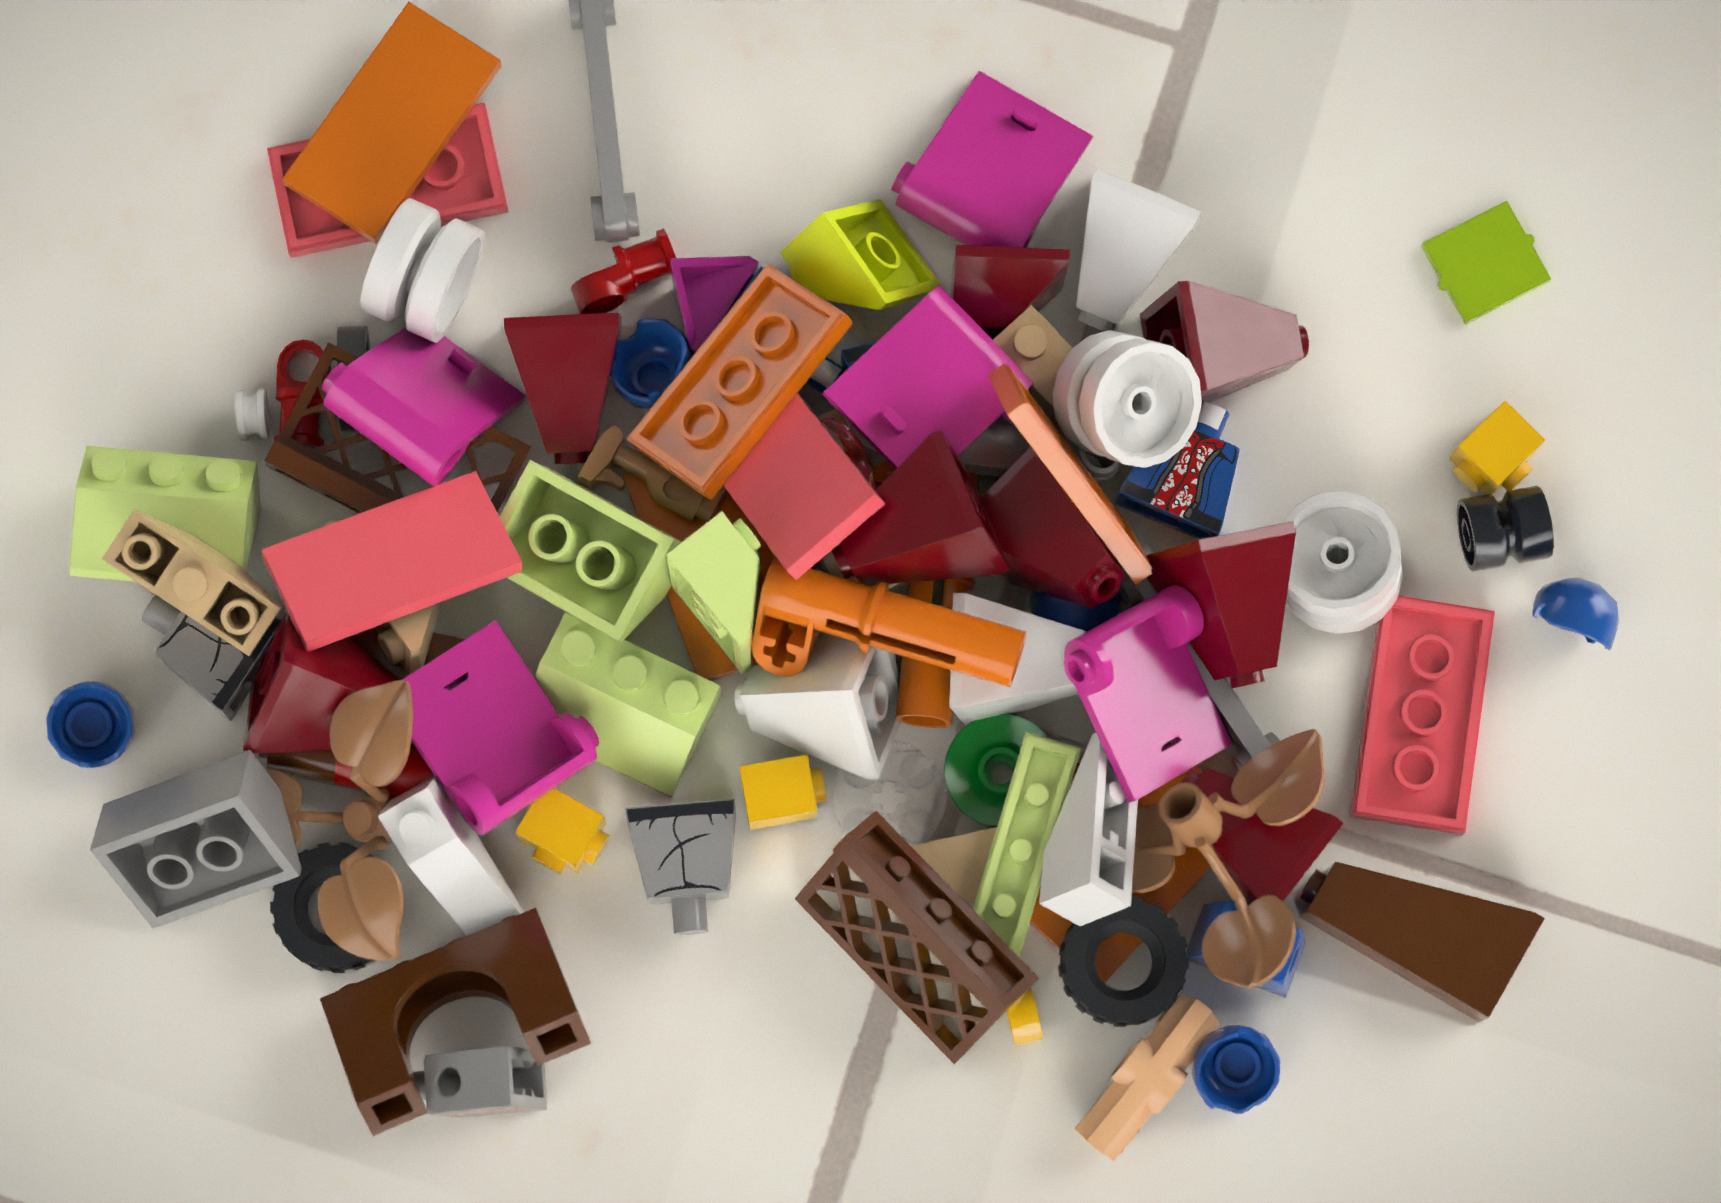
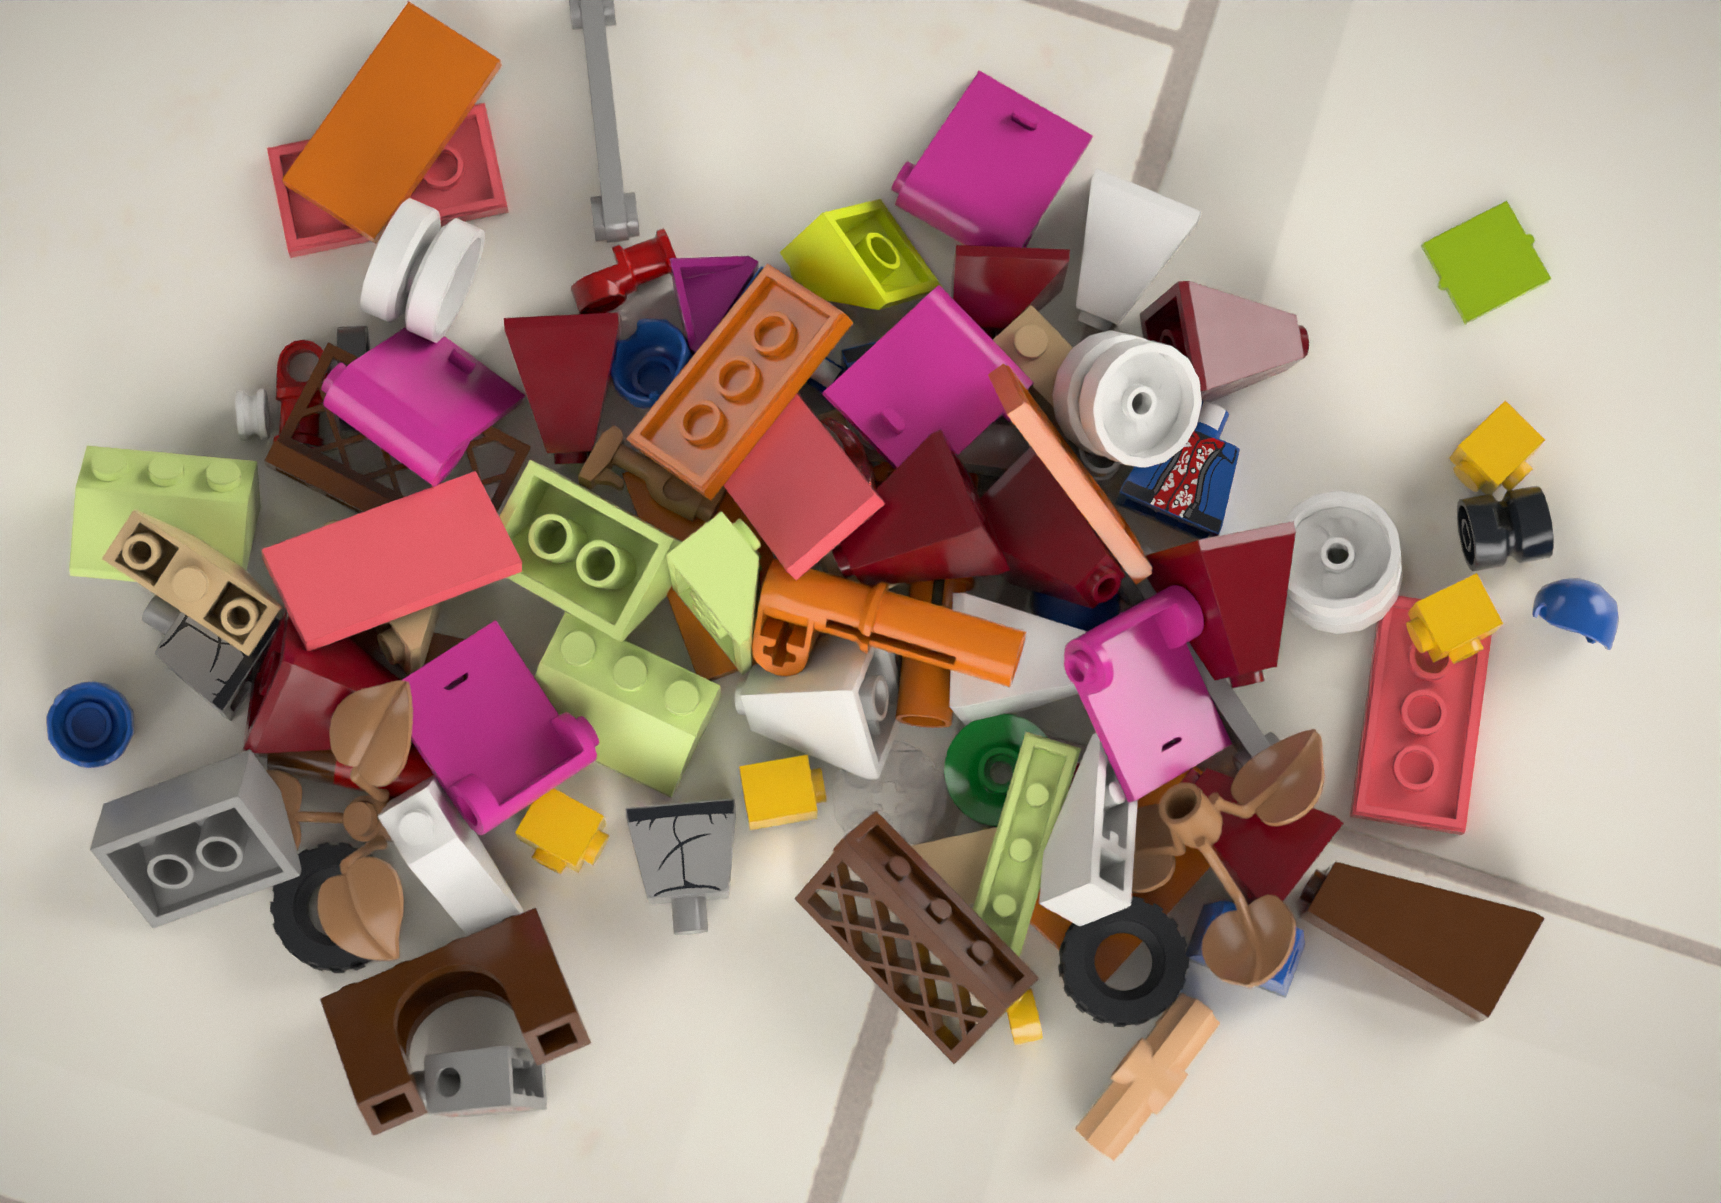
blue hair [1192,1025,1281,1114] -> none
none -> yellow brick [1406,573,1503,664]

